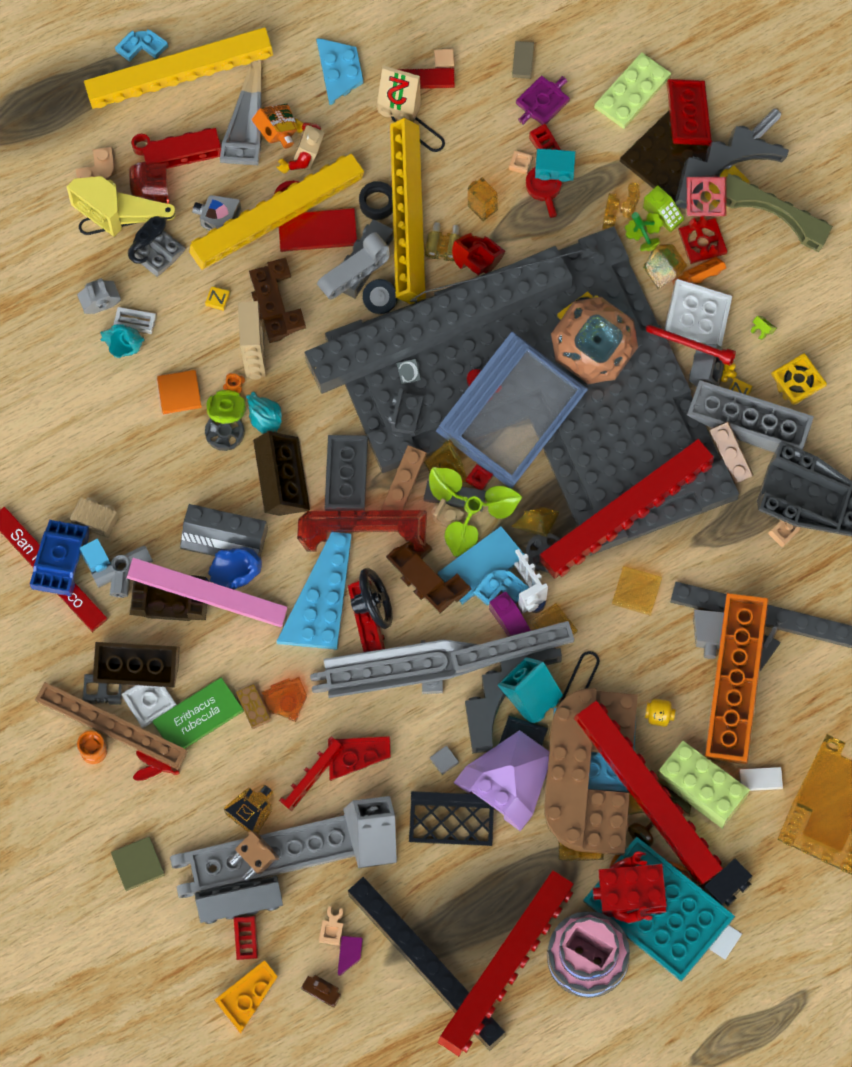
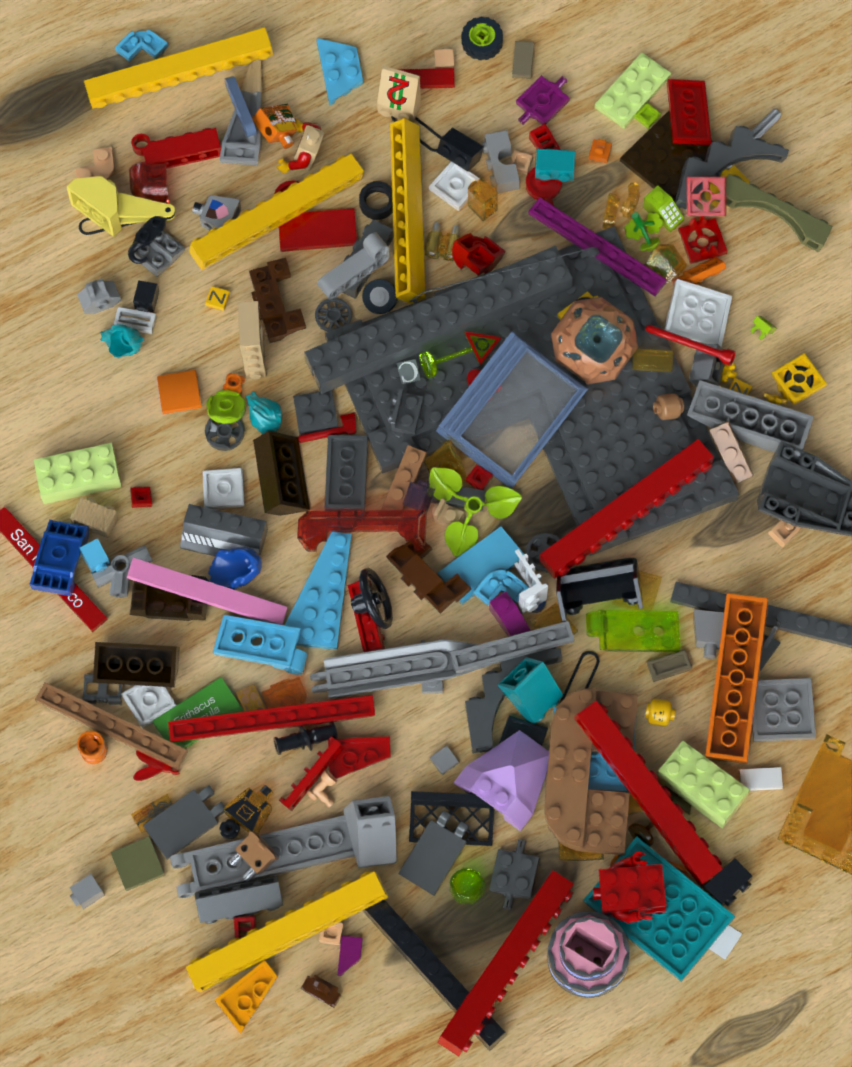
clear yellow slope [511,507,559,537] -> none
none -> yellowish green brick [34,443,122,504]
none -> light grey brick [70,874,105,909]
none -> red tile [130,487,152,508]
none -> tile [131,794,173,833]
none -> black brick [133,280,159,313]
none -> dark grey tile [143,785,226,860]
none -> red plate [168,695,375,743]
none -> yellow brick [186,871,389,992]
none -> white tile [203,468,245,509]
none -> medium azure hinge [213,615,308,675]
none -> black plate [219,819,240,839]
none -> sand blue beam [224,76,257,137]
none -> black piece [273,722,338,755]
none -> dark grey plate [293,390,338,435]
none -> red piece [298,413,357,443]
none -> light nougat piece [307,770,337,808]
none -> dark grey wheel [315,298,352,332]
none -> dark grey tile [398,810,469,896]
none -> clear purple brick [403,480,435,512]
none -> clear neon green piece [419,331,502,379]
none -> white tile [429,162,483,211]
none -> black brick [436,127,484,171]
none -> clear neon green hair [449,867,485,904]
none -> black wheel [461,17,503,60]
none -> light grey arch [482,130,519,194]
none -> dark grey plate [489,839,540,910]
none -> magenta tile [528,197,667,297]
none -> black windscreen [556,558,643,622]
none -> clear neon green hinge [585,610,681,652]
none -> orange tile [589,139,612,163]
none -> clear yellow tile [632,349,673,372]
none -> lime tile [634,103,661,129]
none -> dark tan tile [647,650,692,682]
none -> medium nougat head [653,393,684,420]
none -> light grey plate [752,678,816,742]
none -> yellow plant [763,392,788,405]

